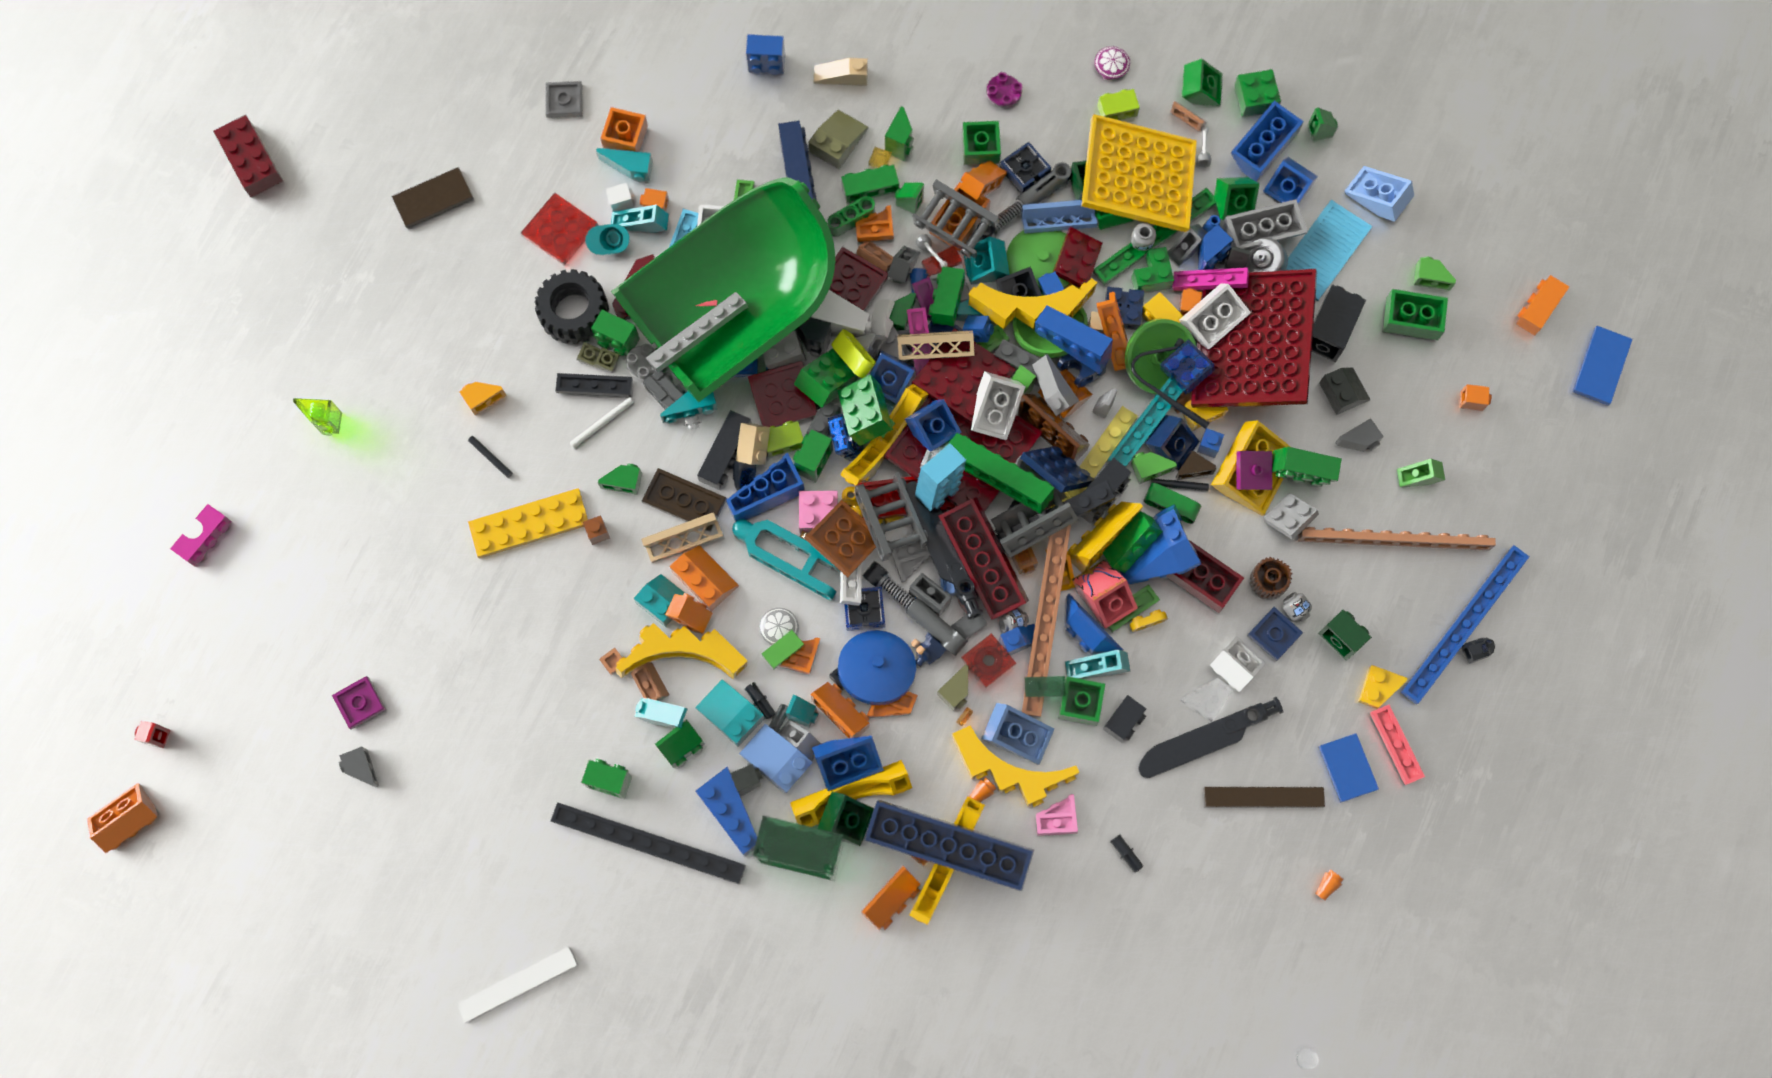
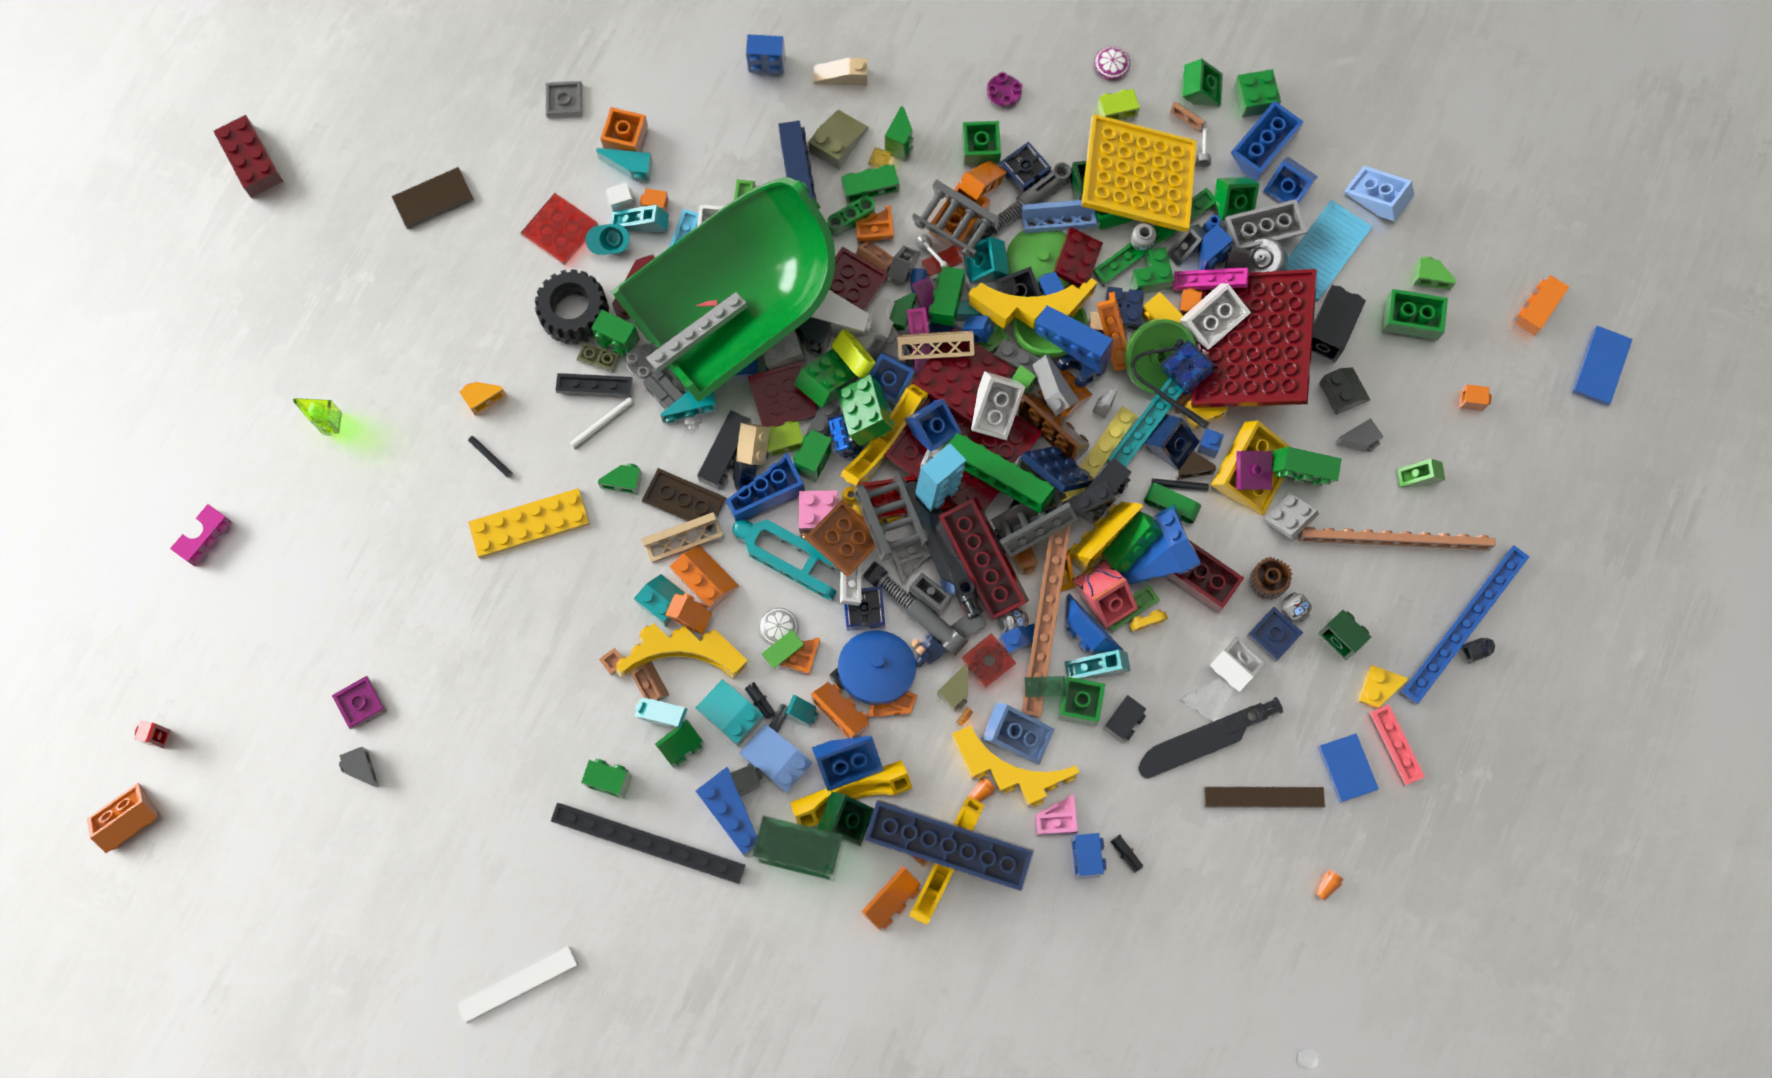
dark orange brick [583,515,610,545] -> none
light grey slope [778,720,821,760] -> none
green slope [895,182,924,214] -> none
bright green slope [1131,452,1177,484] -> none
green slope [1307,108,1338,141] -> none
none -> blue brick [1071,833,1107,879]

